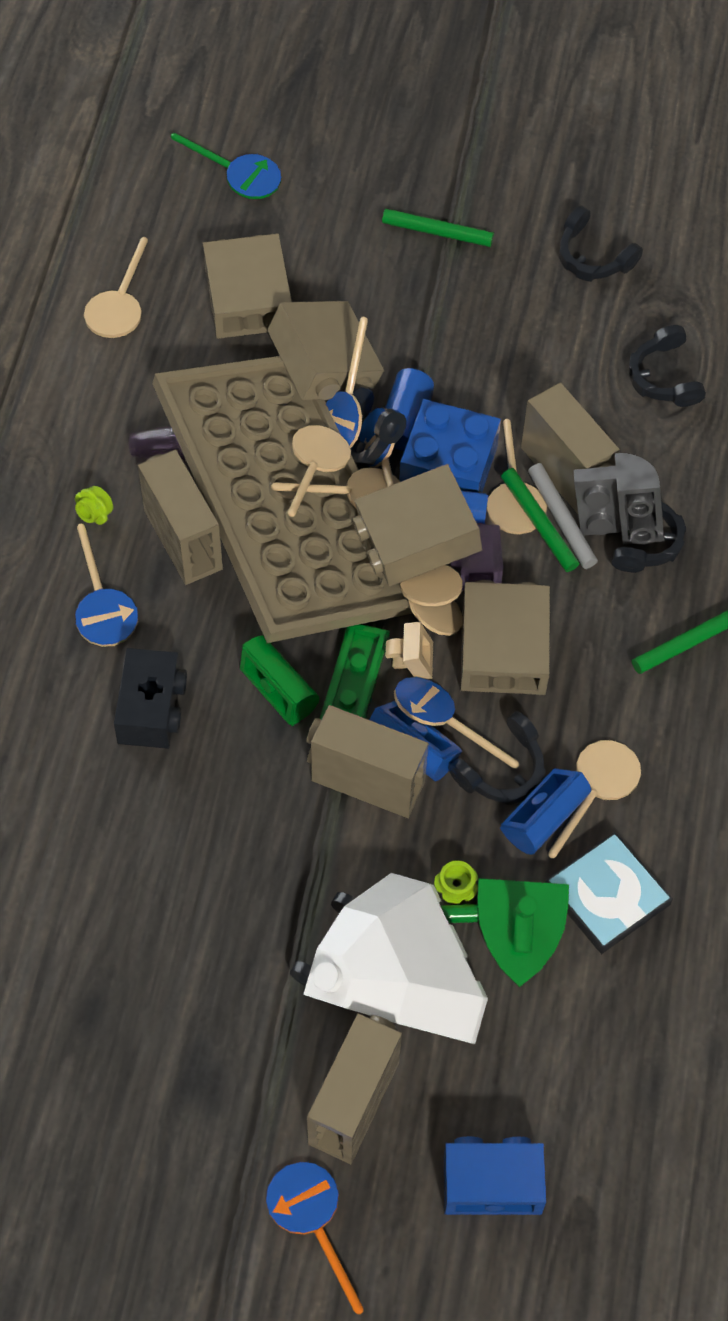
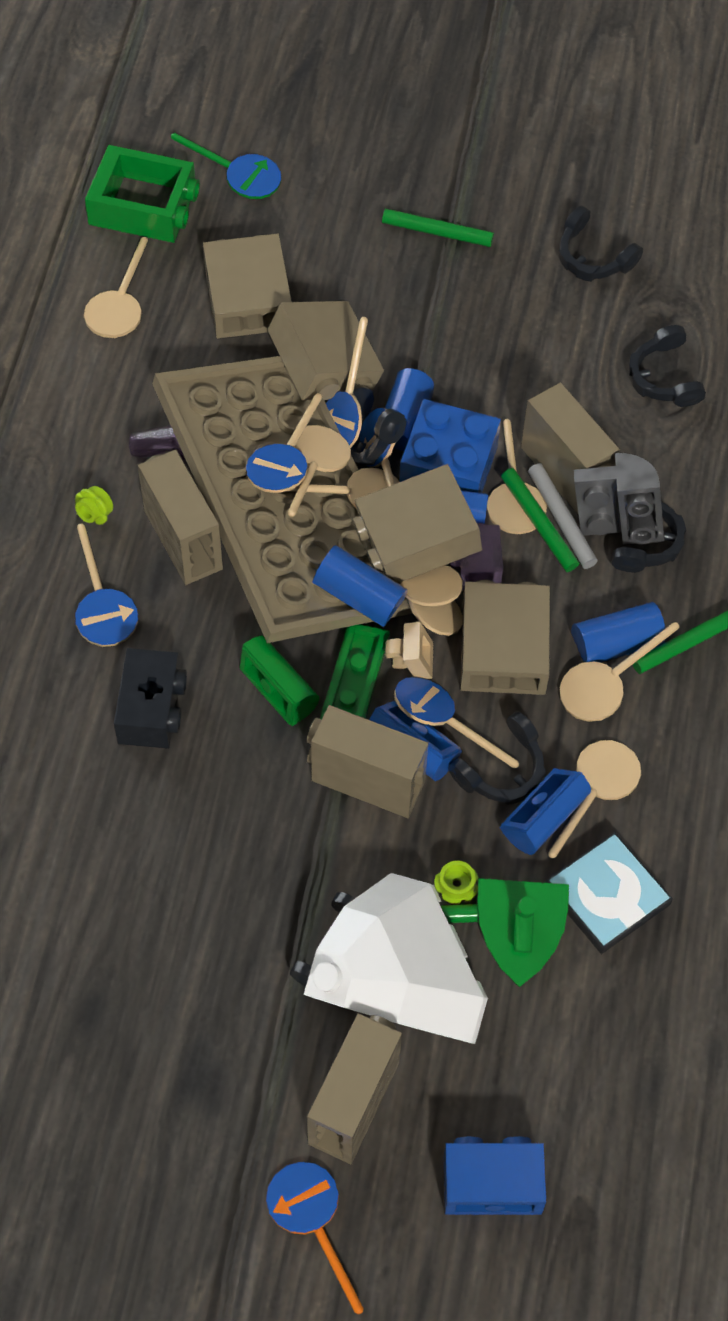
none -> green window [85,145,200,243]
none -> blue piece [246,393,322,493]
none -> blue brick [312,545,408,627]
none -> tan piece [560,622,679,722]
none -> blue brick [571,602,665,663]

